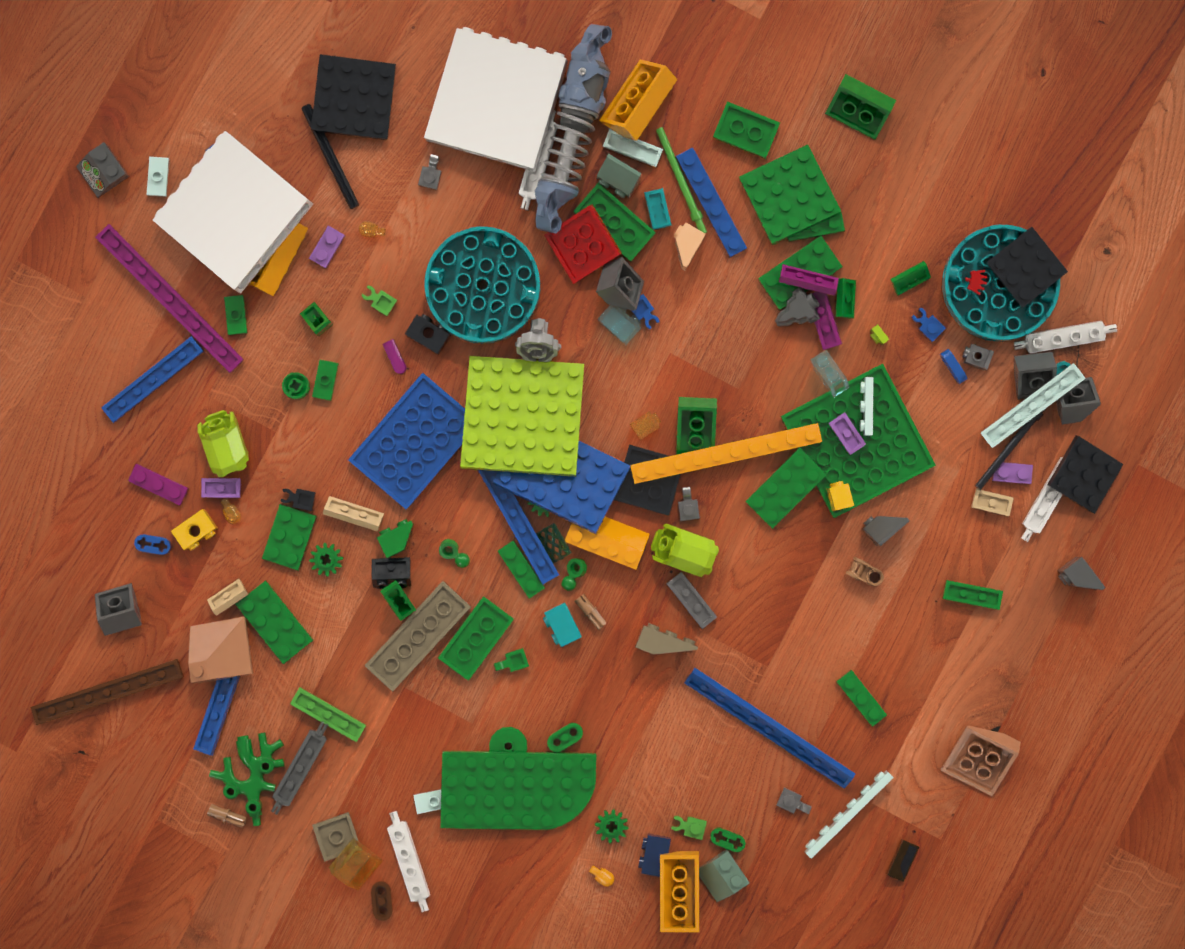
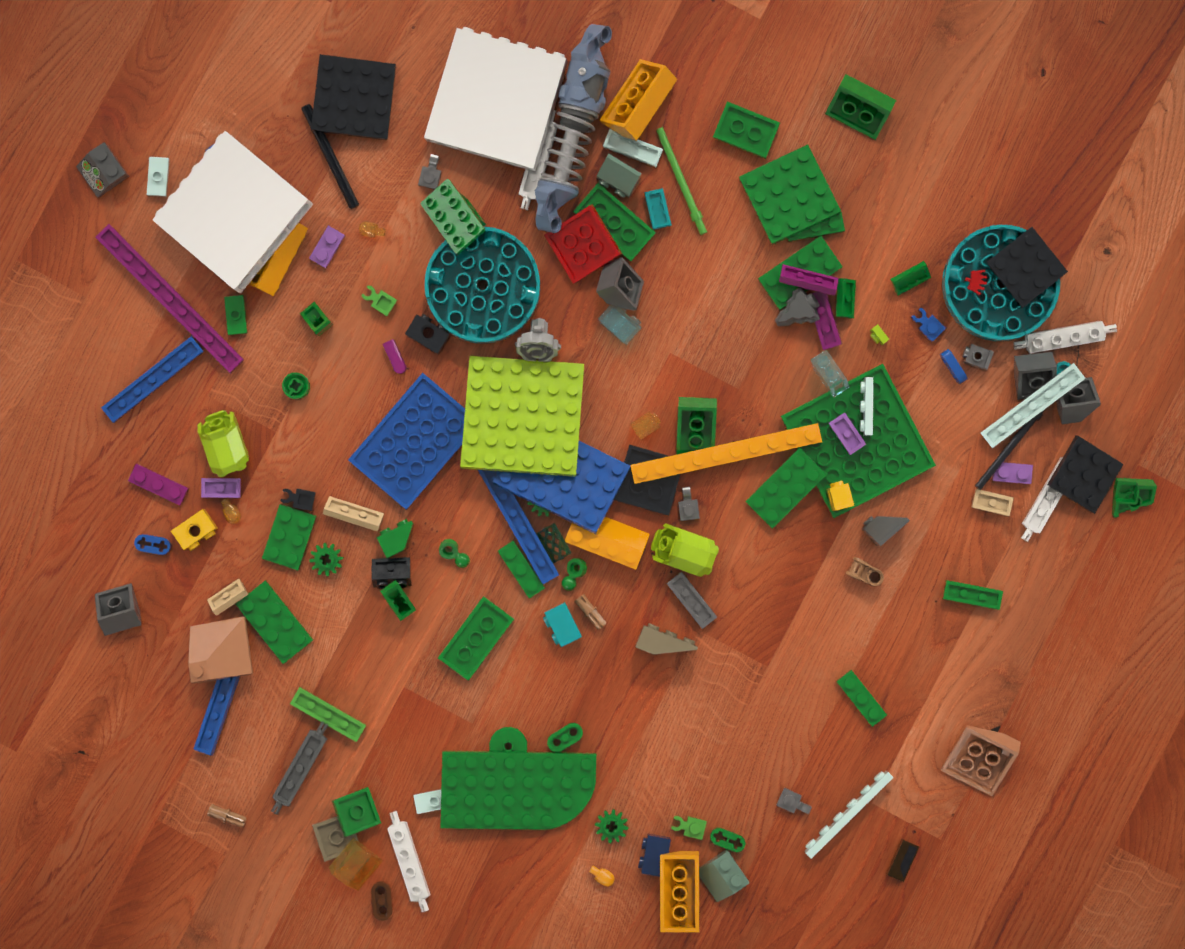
reddish brown plate [30,659,184,725] -> none
green plant [209,732,285,826] -> none
green plate [312,360,339,401] -> none
dark tan plate [365,581,471,692] -> none
green plate [494,648,529,672] -> none
blue plate [631,294,660,329] -> none
light nougat slope [674,222,706,271] -> none
blue plate [676,147,747,257] -> none
blue plate [684,668,855,789] -> none
dark grey slope [1057,557,1106,590] -> none
none -> green plate [332,787,381,837]
none -> green bracket [420,179,486,255]
none -> green slope [1112,478,1157,518]

